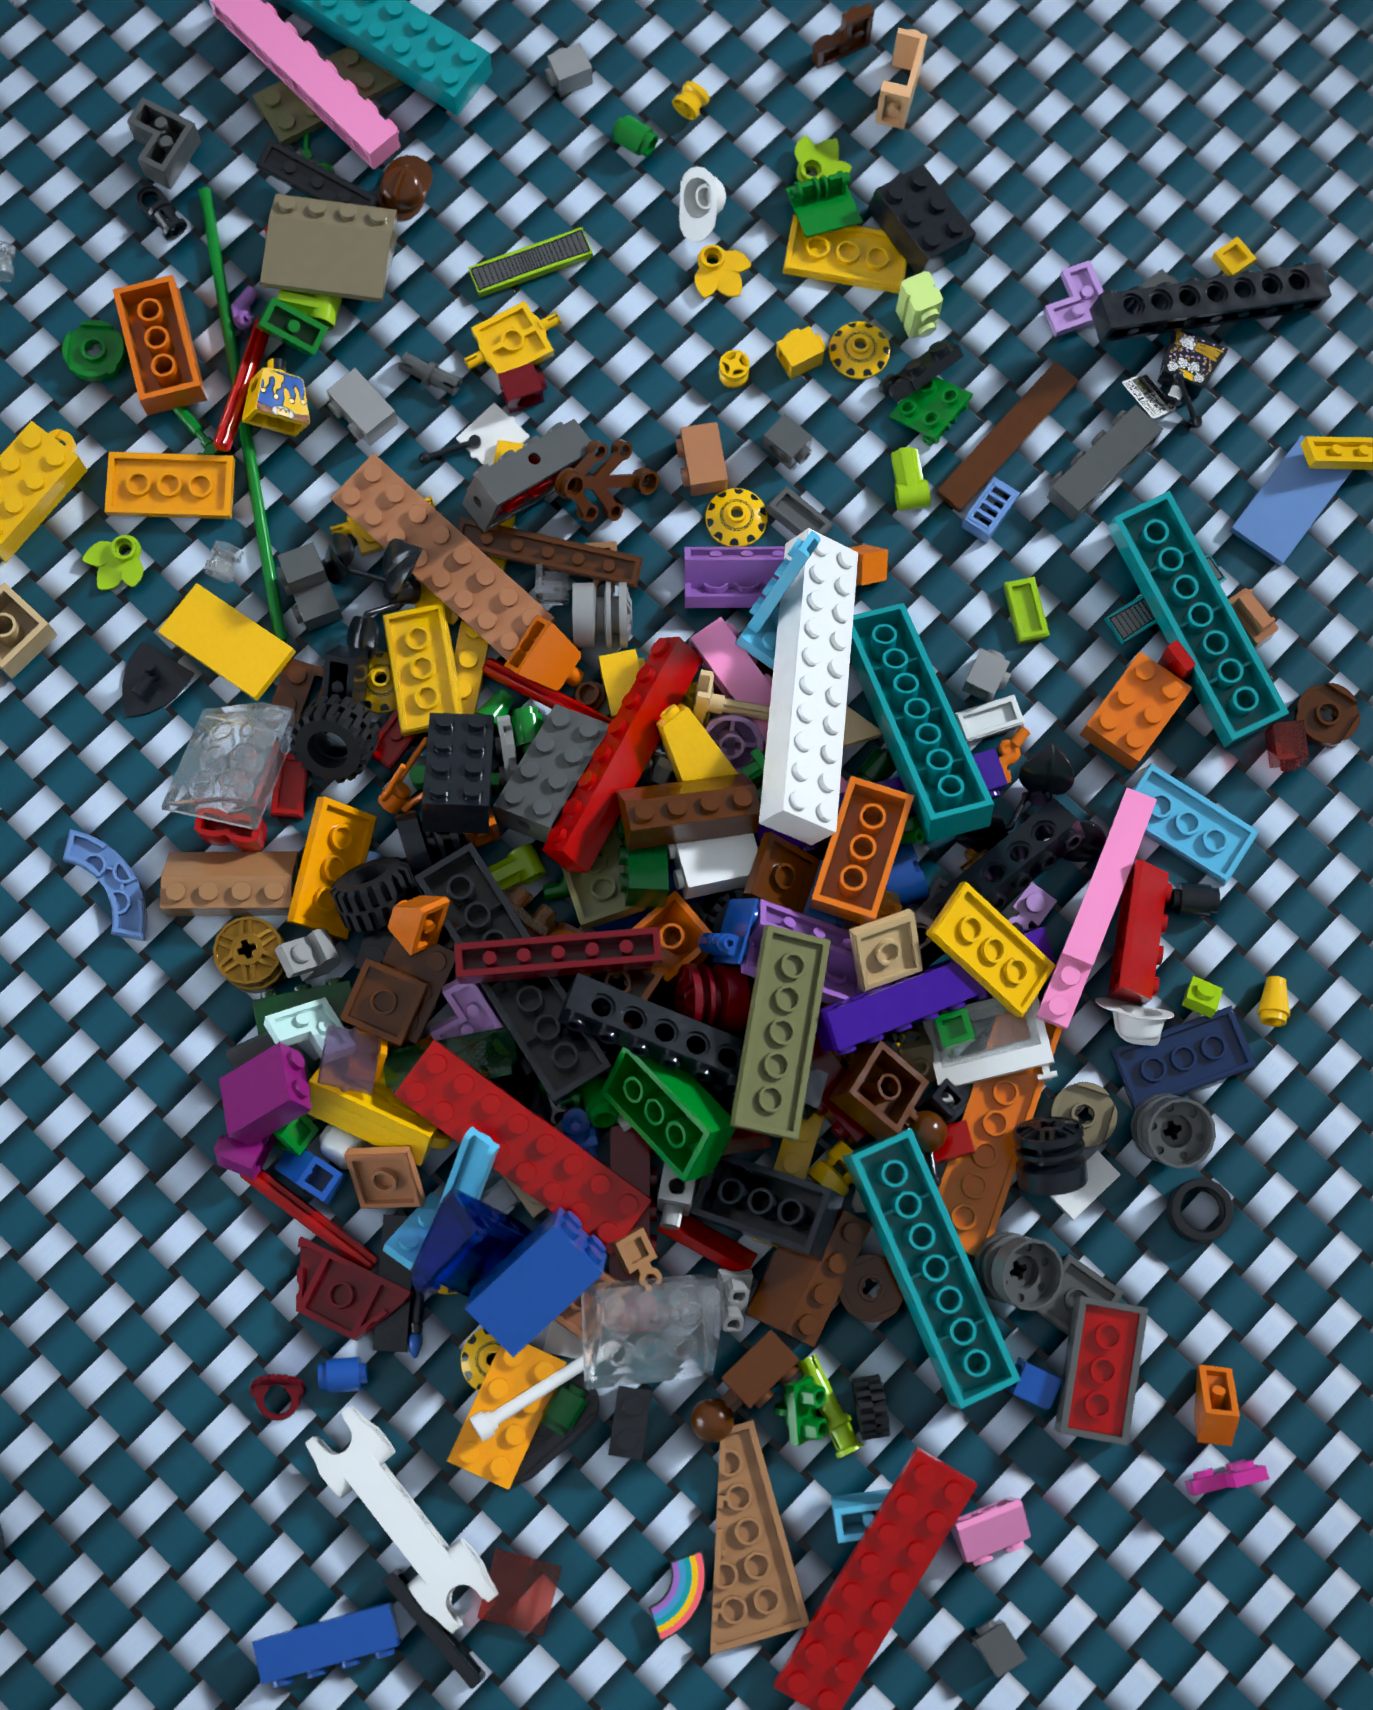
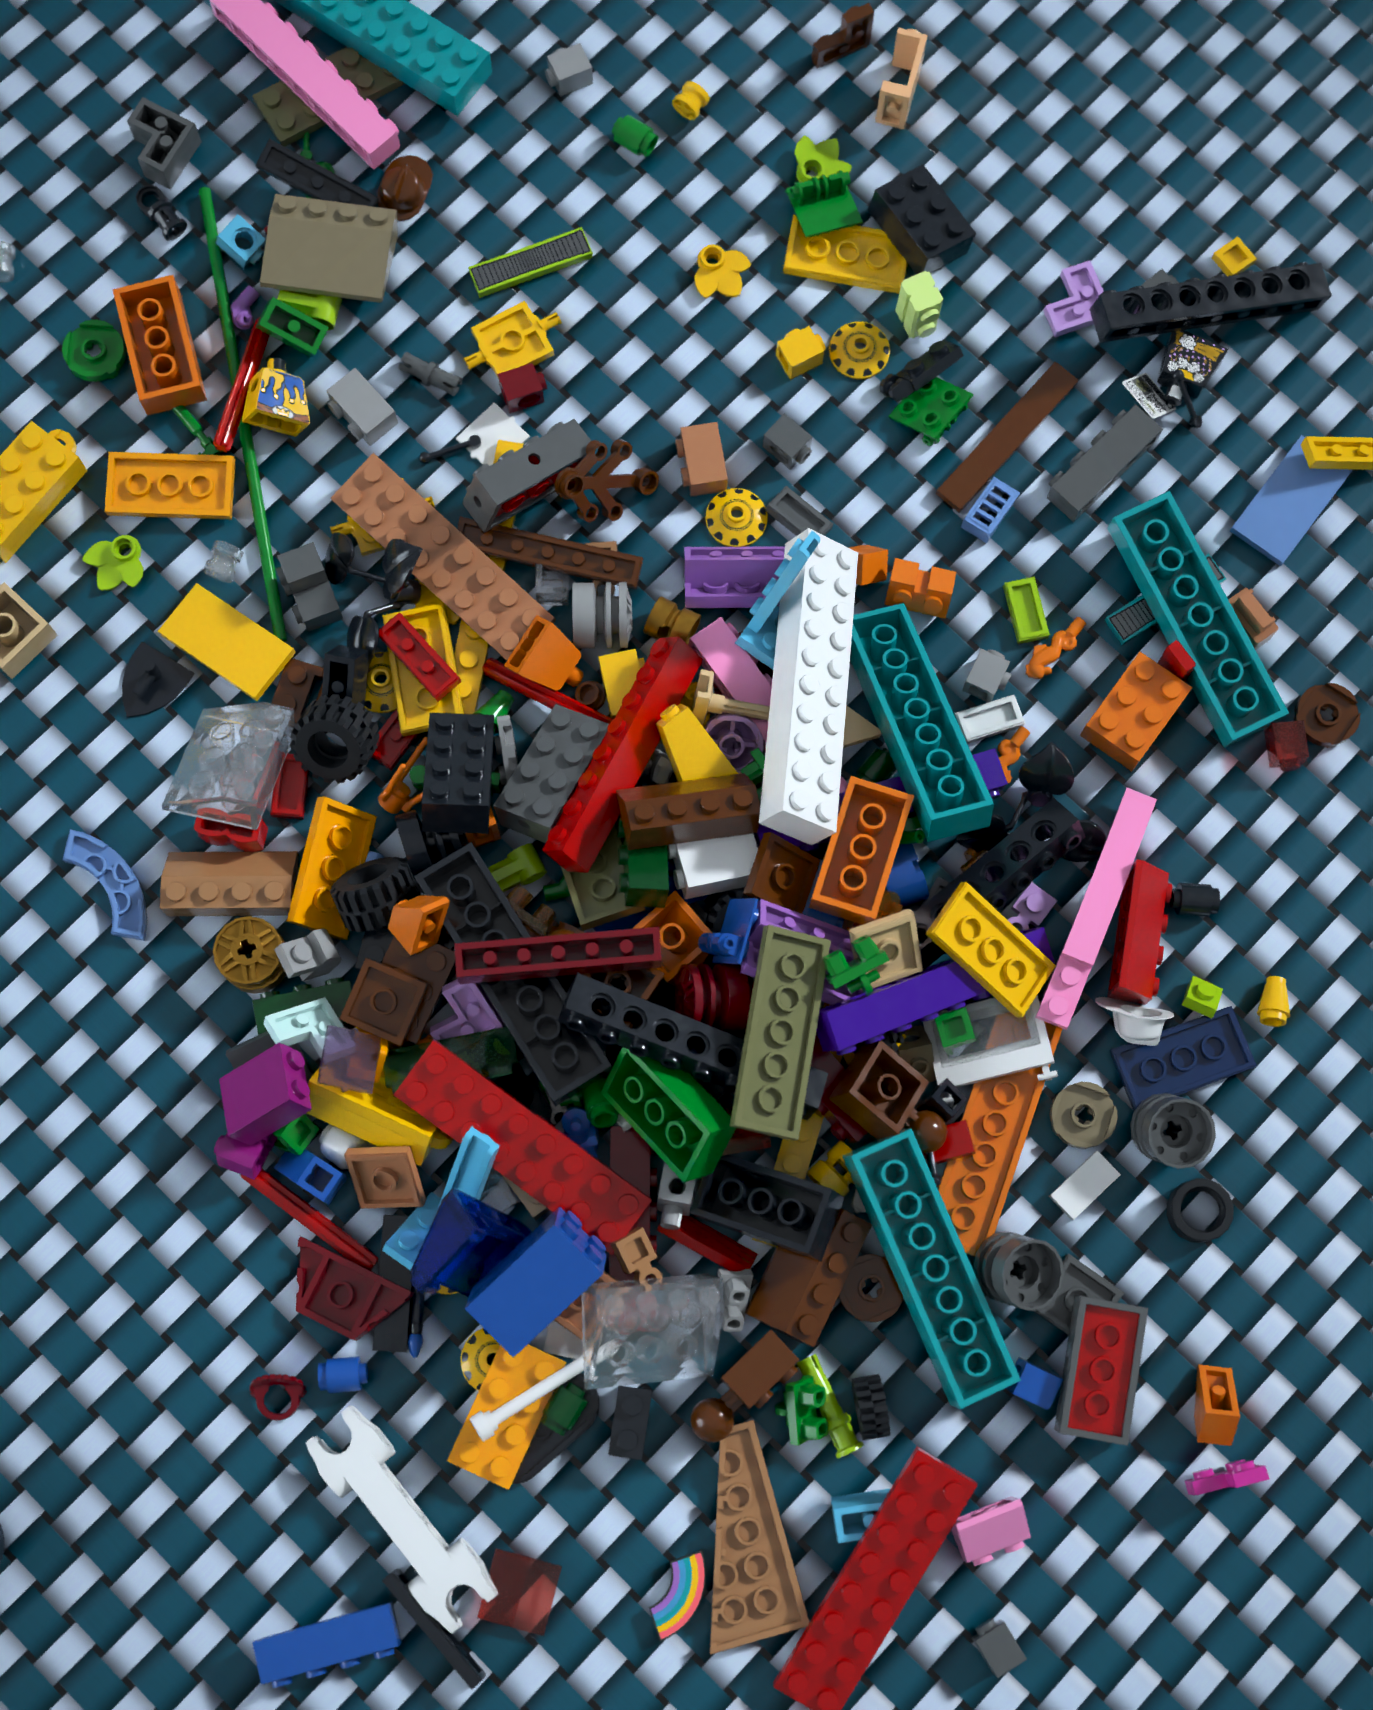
green brick [511,706,543,755] -> none
white piece [679,166,726,242] -> none
yellow wheel [719,350,750,388] -> none
lime piece [891,447,931,512] -> none
black wheel [1012,1116,1088,1196] -> none
medium azure tile [1133,763,1260,886] -> none
none -> medium azure brick [216,214,266,269]
none -> red tile [379,612,462,702]
none -> pearl gold wheel [643,596,701,645]
none -> green hips [823,935,889,996]
none -> orange brick [884,558,956,619]
none -> orange animal [1025,617,1086,679]

